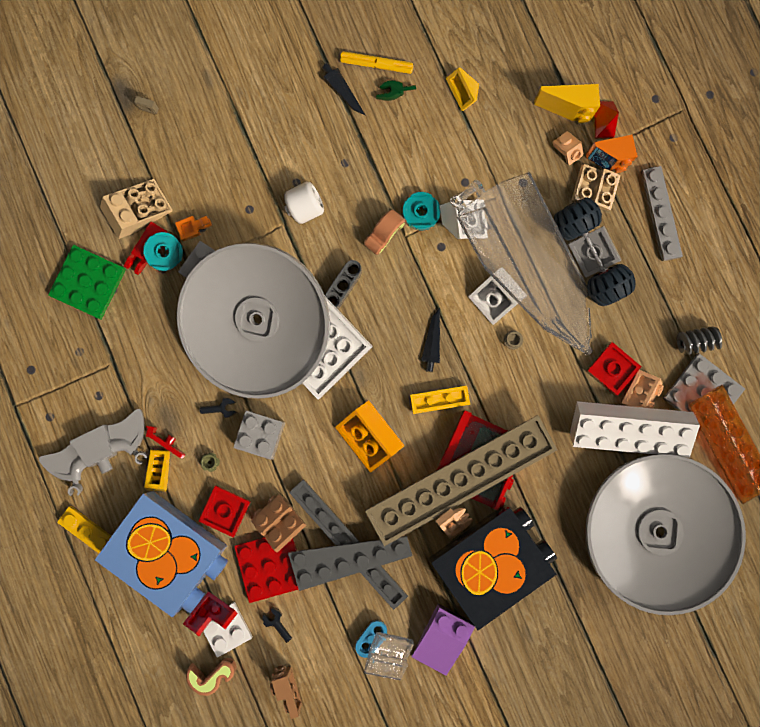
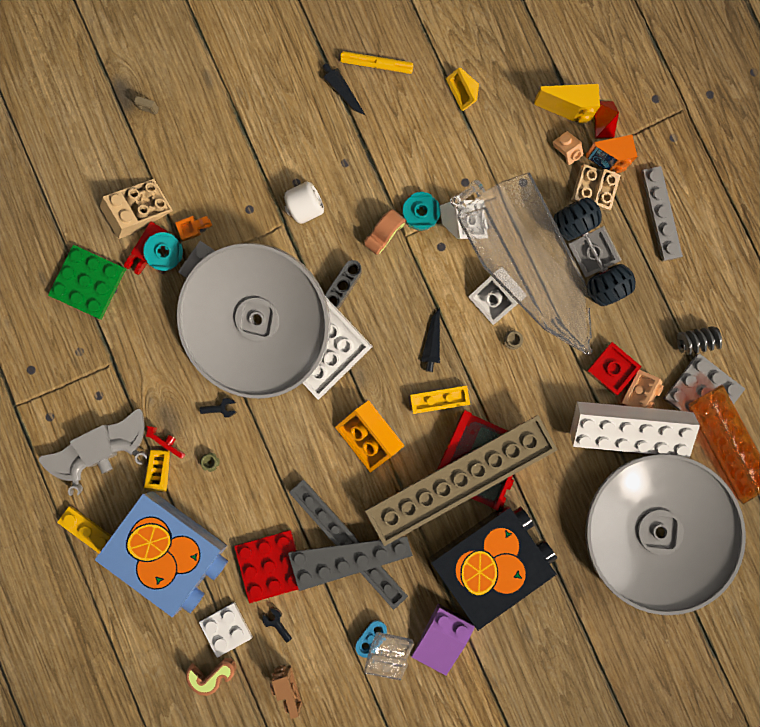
red plate [183,591,238,636] -> none
red plate [198,485,251,538] -> none
light grey brick [234,411,285,460] -> none
medium nougat plate [251,494,306,552] -> none
dark green hand [376,80,416,101] -> none
light nougat plate [436,508,473,540] -> none

